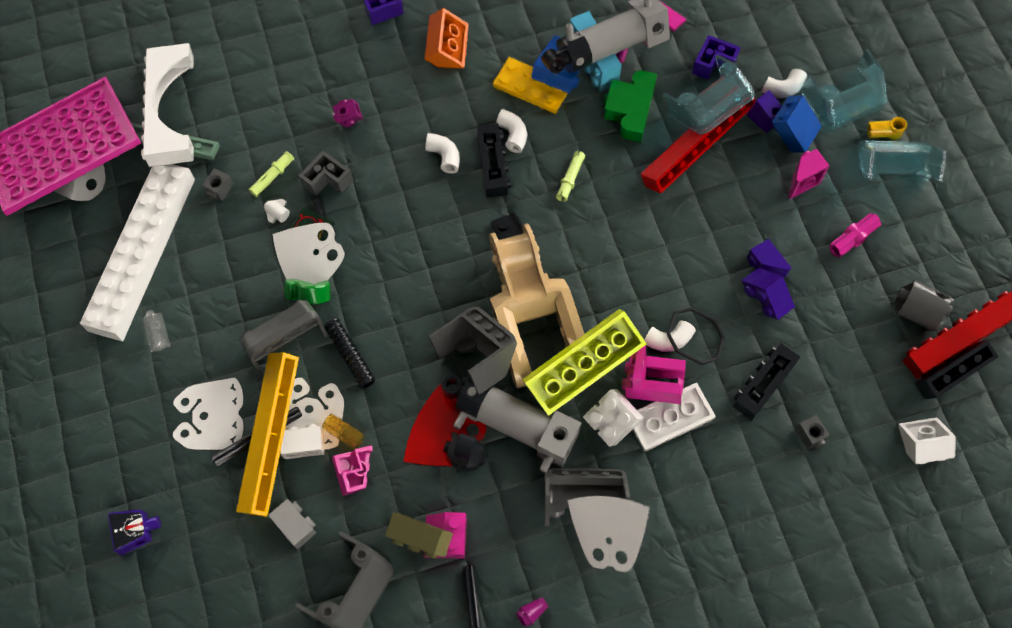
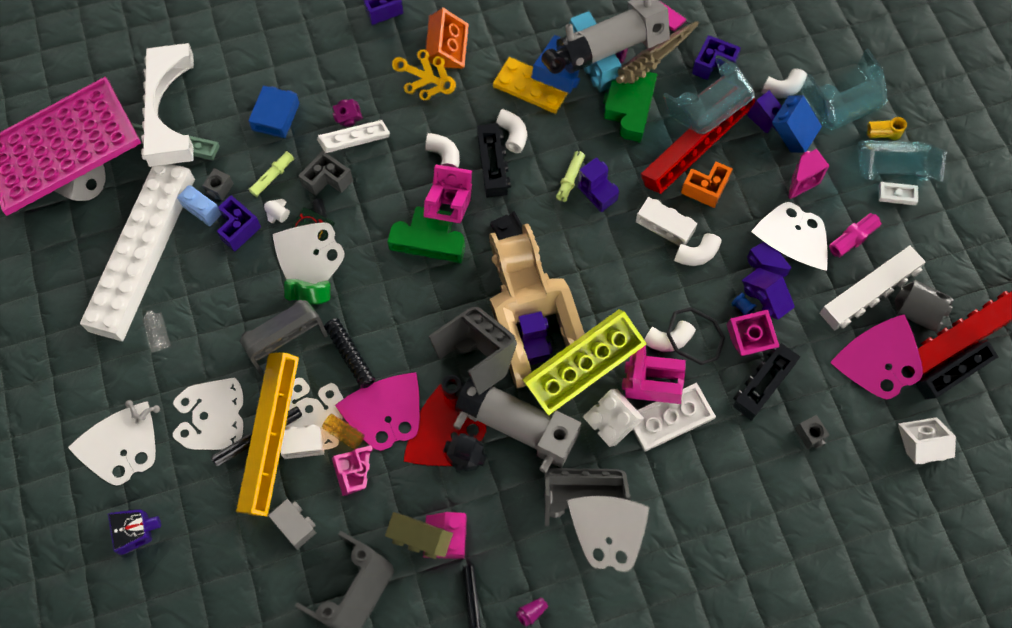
none -> white piece [68,401,155,485]
none -> light grey piece [125,400,160,424]
none -> light blue brick [177,185,221,226]
none -> dark purple brick [217,195,261,252]
none -> blue brick [248,86,300,138]
none -> white tile [317,120,390,153]
none -> dark pink piece [335,373,420,451]
none -> green brick [387,206,465,263]
none -> yellow plant [392,49,456,101]
none -> dark pink brick [424,164,472,223]
none -> dark purple brick [517,311,552,365]
none -> dark purple brick [578,157,619,212]
none -> dark tan piece [616,21,699,84]
none -> white brick [636,197,697,246]
none -> white cylinder [674,233,722,266]
none -> orange brick [681,162,733,208]
none -> dark pink slope [726,310,780,356]
none -> blue bush [731,292,757,315]
none -> white piece [751,202,828,271]
none -> white brick [819,245,925,331]
none -> dark pink piece [831,314,923,399]
none -> white plate [879,182,918,205]

